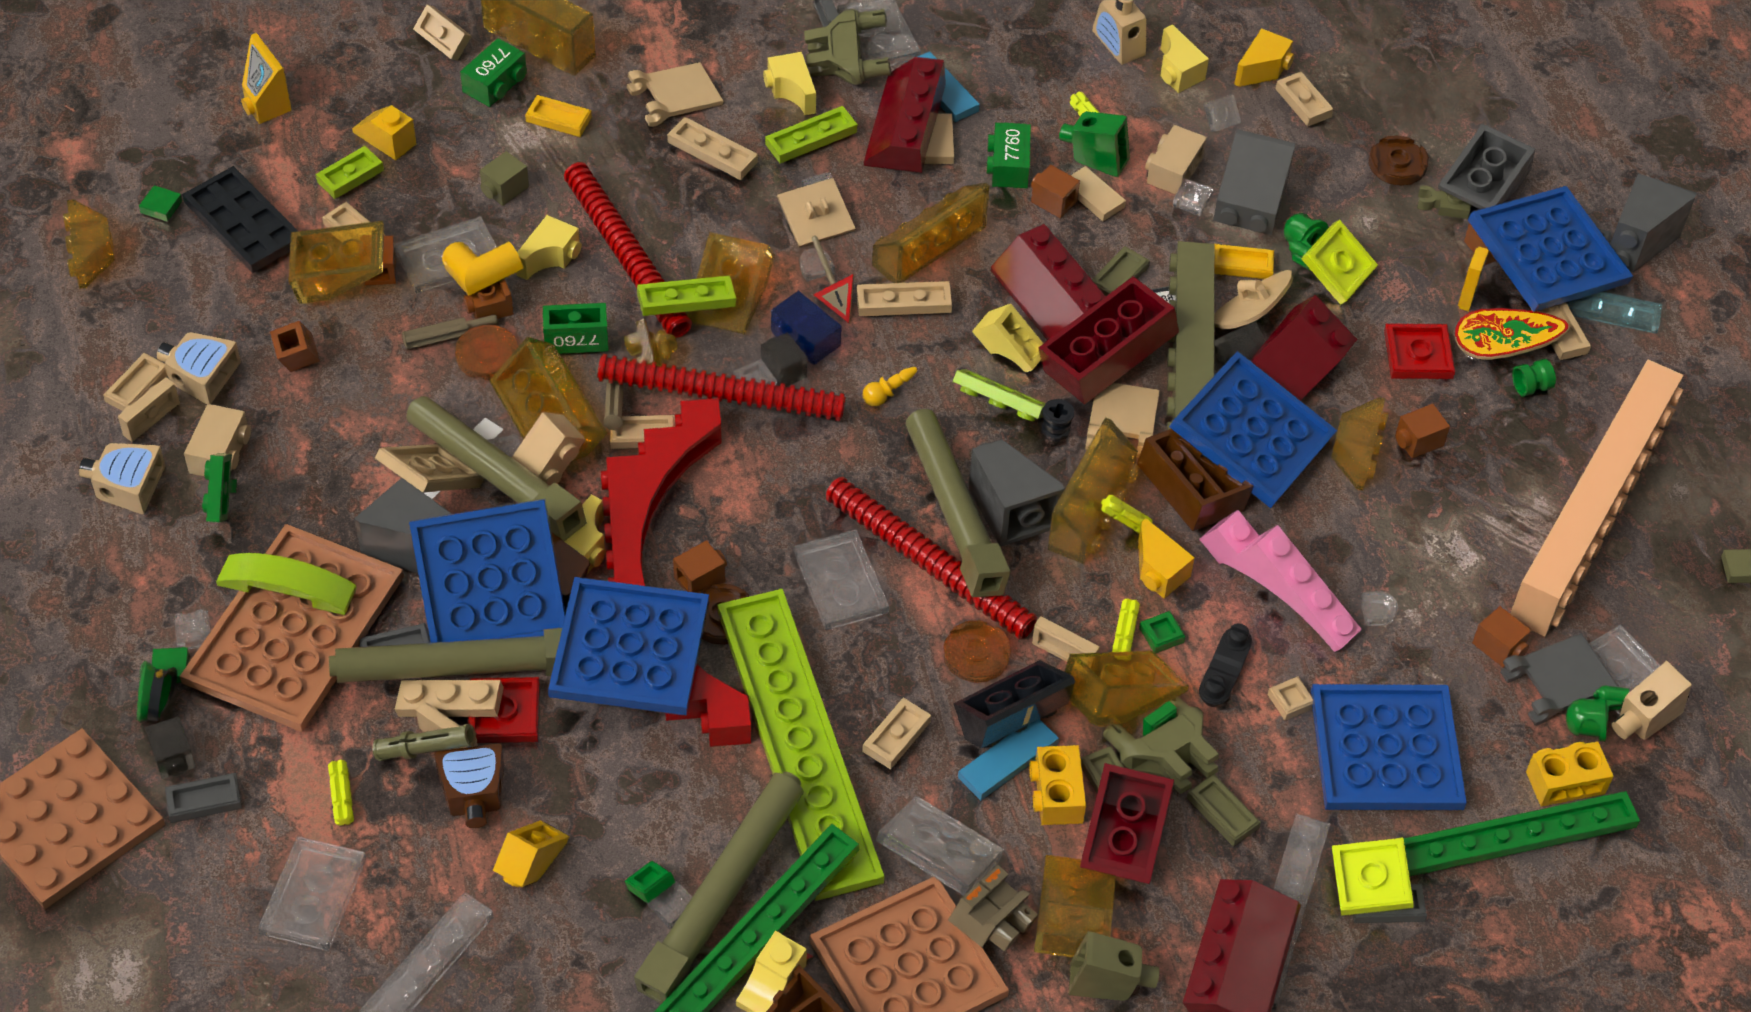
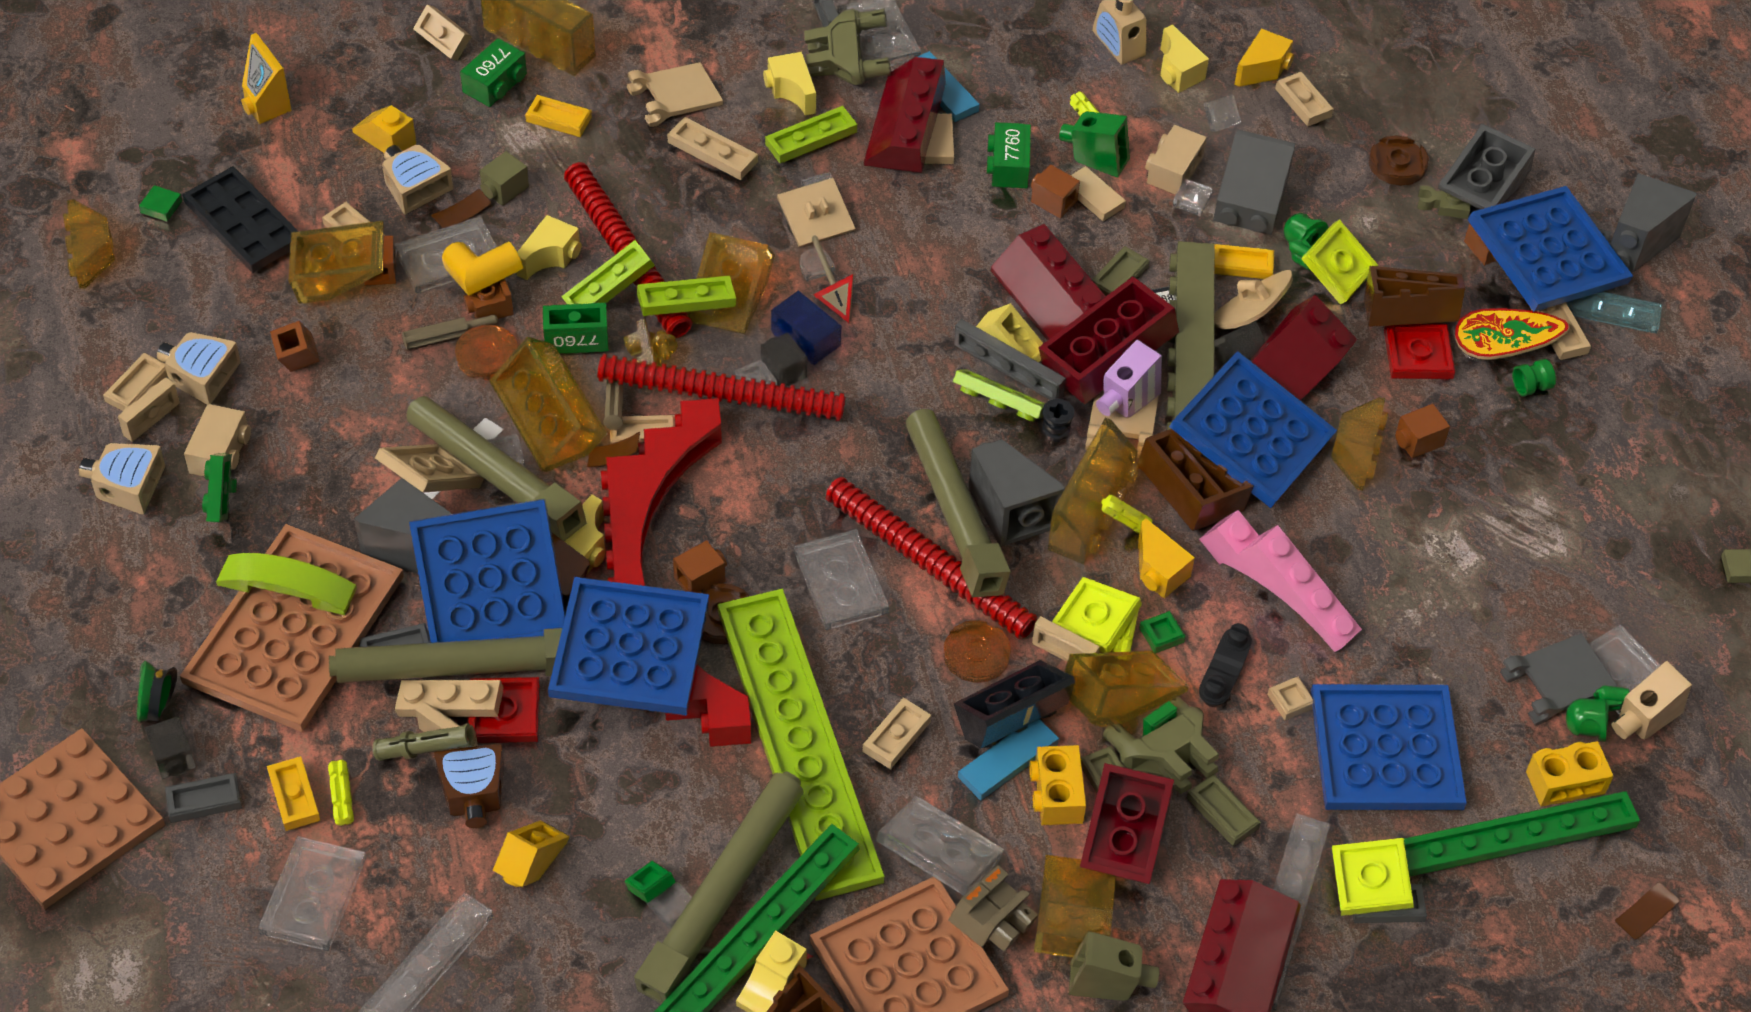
green tile [152,647,189,683] -> none
clear tile [173,609,211,650] -> none
lime plate [316,146,384,199] -> none
tan brick [512,412,586,485] -> none
tan plate [857,281,952,316] -> none
yellow bar [862,367,918,406] -> none
clear yellow slope [872,183,990,283] -> none
clear tile [1360,591,1398,626] -> none
yellow tile [1458,246,1489,312] -> none
dark orange brick [1472,606,1531,668] -> none
light nougat brick [1510,359,1684,637] -> none
none -> yellow plate [267,756,320,831]
none -> tan torso [382,145,453,215]
none -> reddish brown sticker [431,189,491,229]
none -> lime plate [561,240,655,304]
none -> reddish brown sticker [587,432,640,467]
none -> dark grey tile [954,319,1066,400]
none -> neon yellow tile [1052,577,1142,655]
none -> lavender torso [1096,340,1162,417]
none -> reddish brown wedge [1364,266,1465,327]
none -> reddish brown sticker [1615,882,1679,940]

